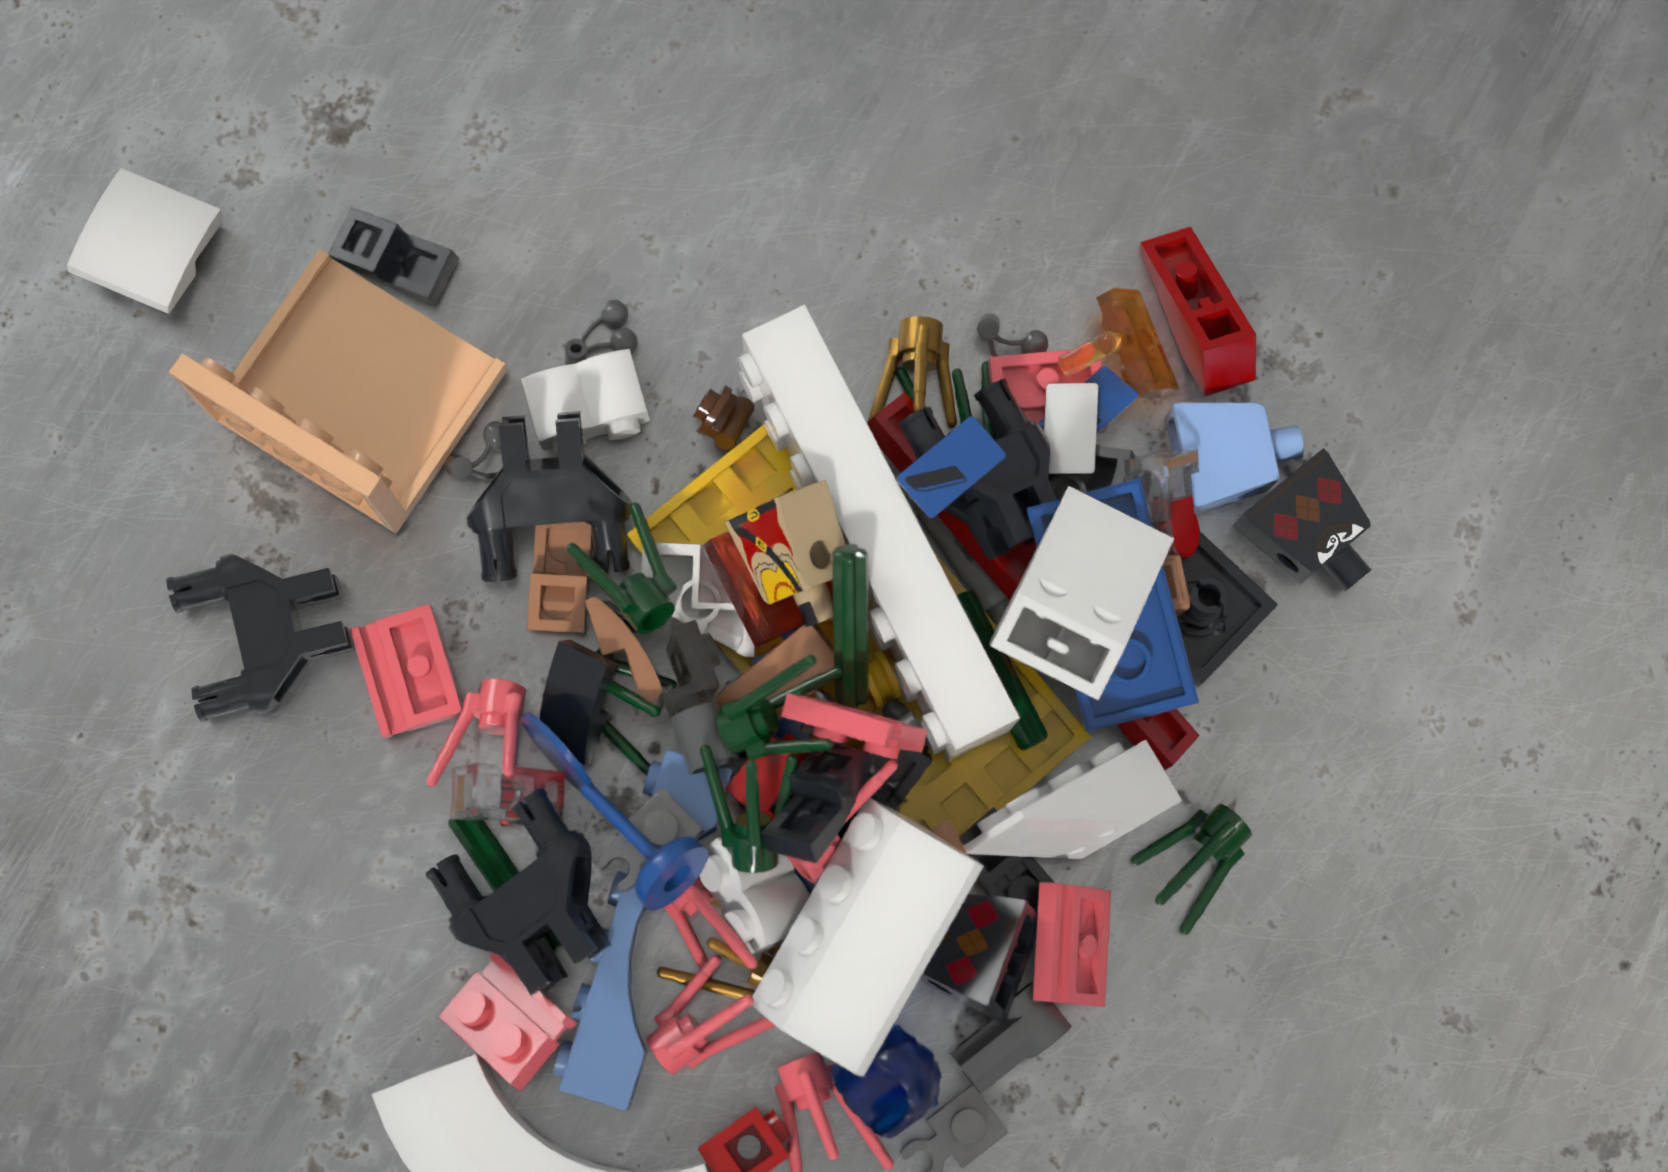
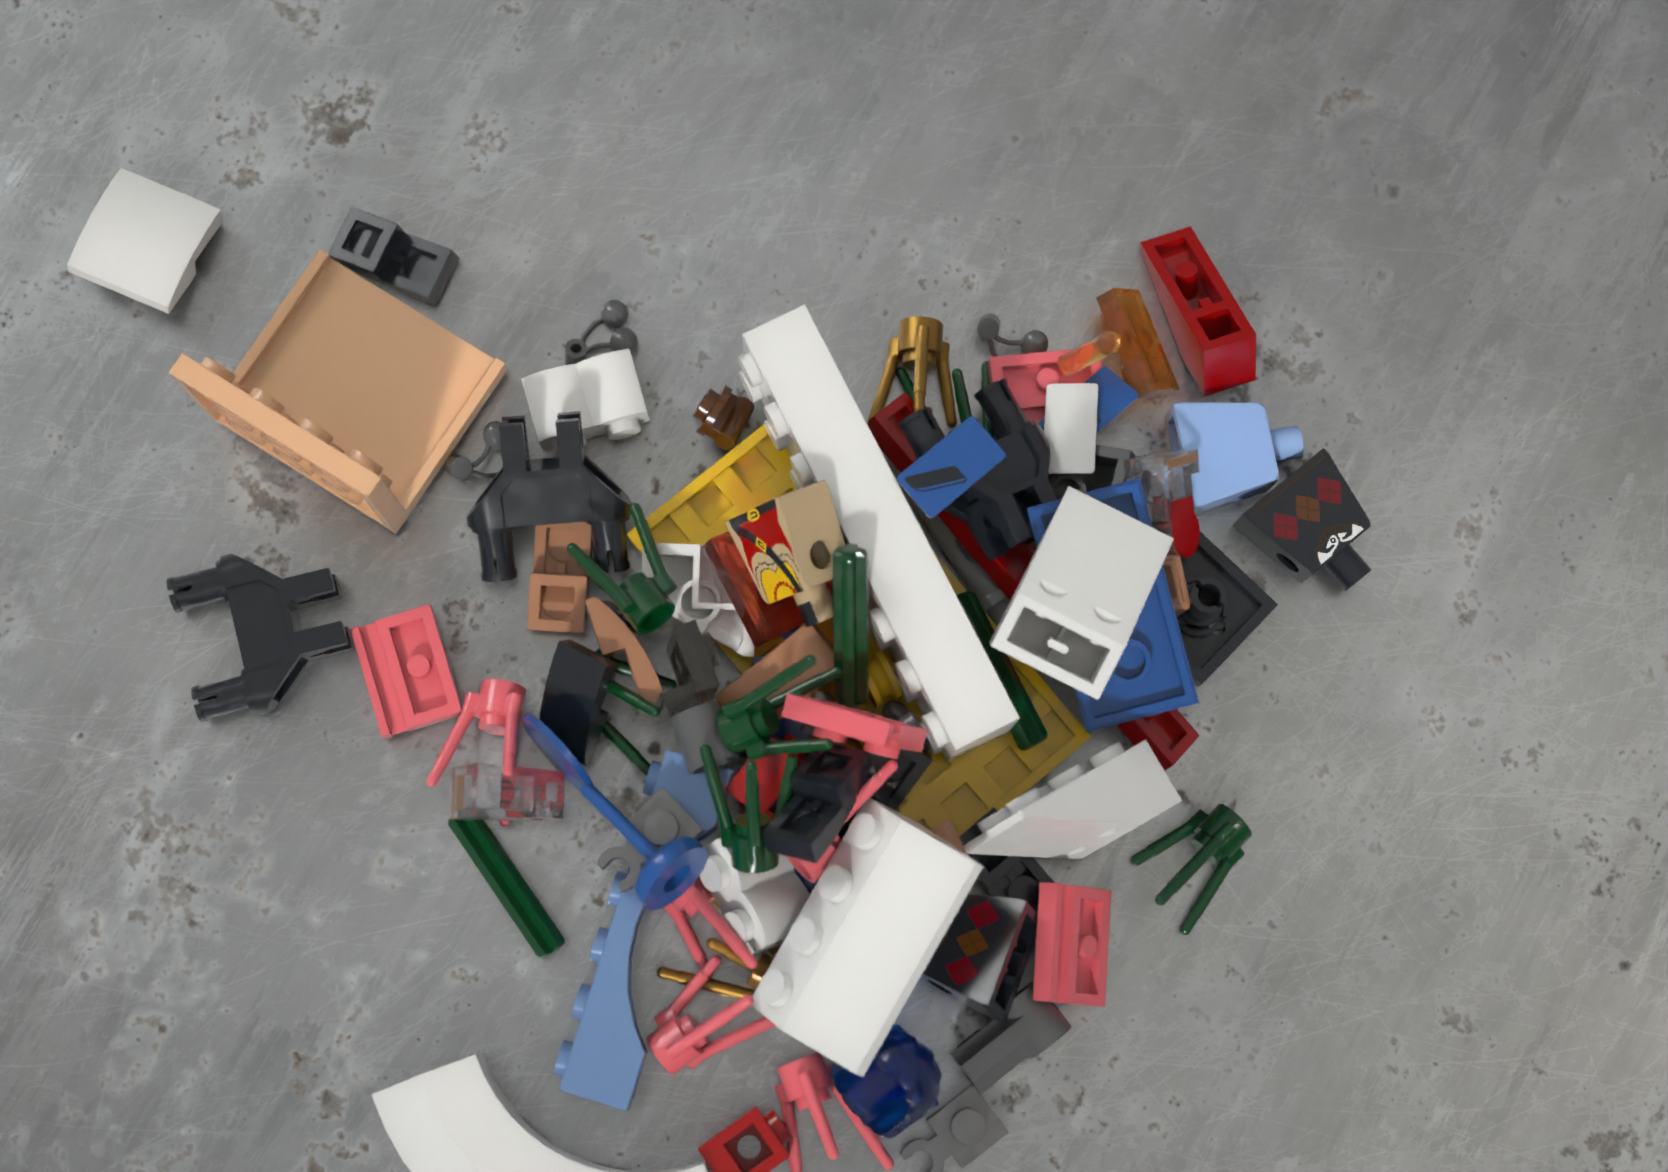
black connector [425,788,611,995] -> none
coral plate [438,952,577,1091] -> none

